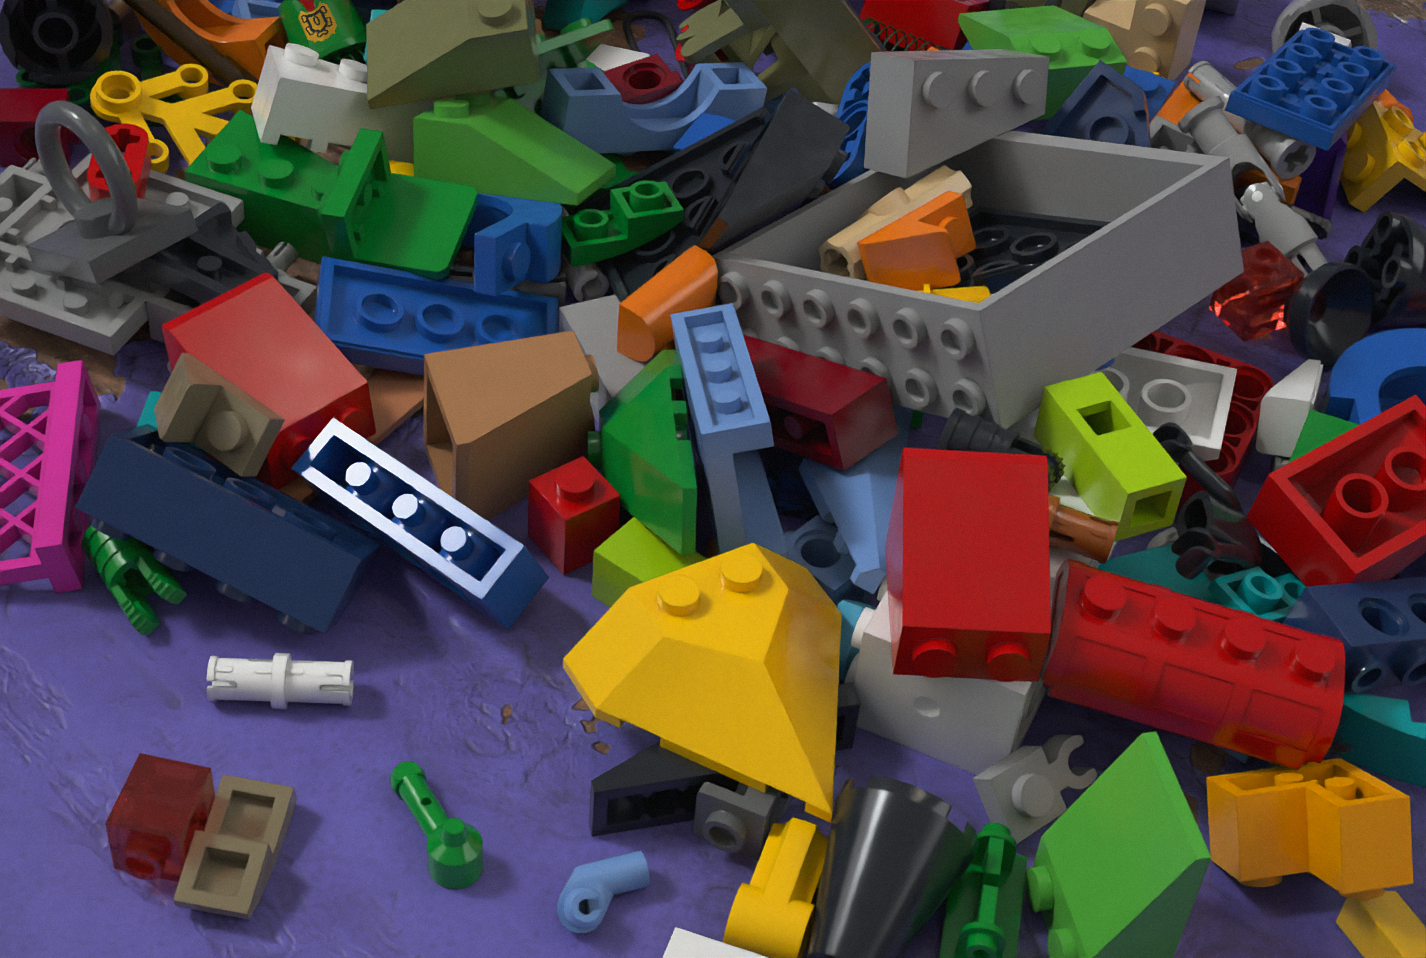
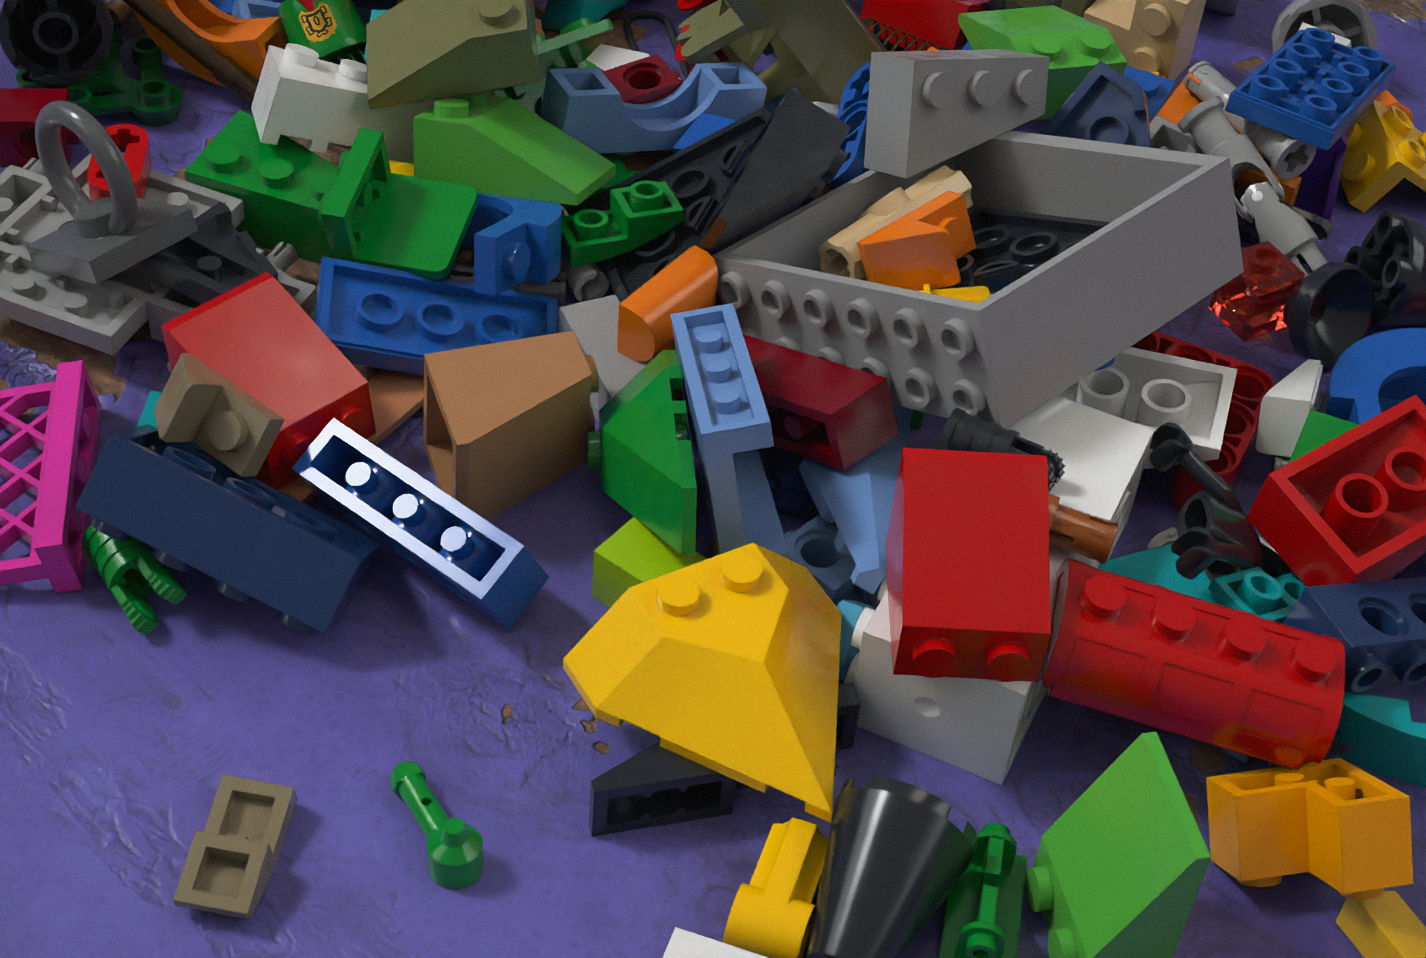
yellow plant [90,64,301,174] -> none
clear red brick [105,753,215,882] -> none
white pin [207,653,354,709] -> none
red brick [528,456,621,575] -> none
medium blue arm [557,850,650,934] -> none
dark grey bracket [693,782,793,861] -> none
light grey plate [973,734,1097,844] -> none
lime brick [1033,372,1187,542] -> none

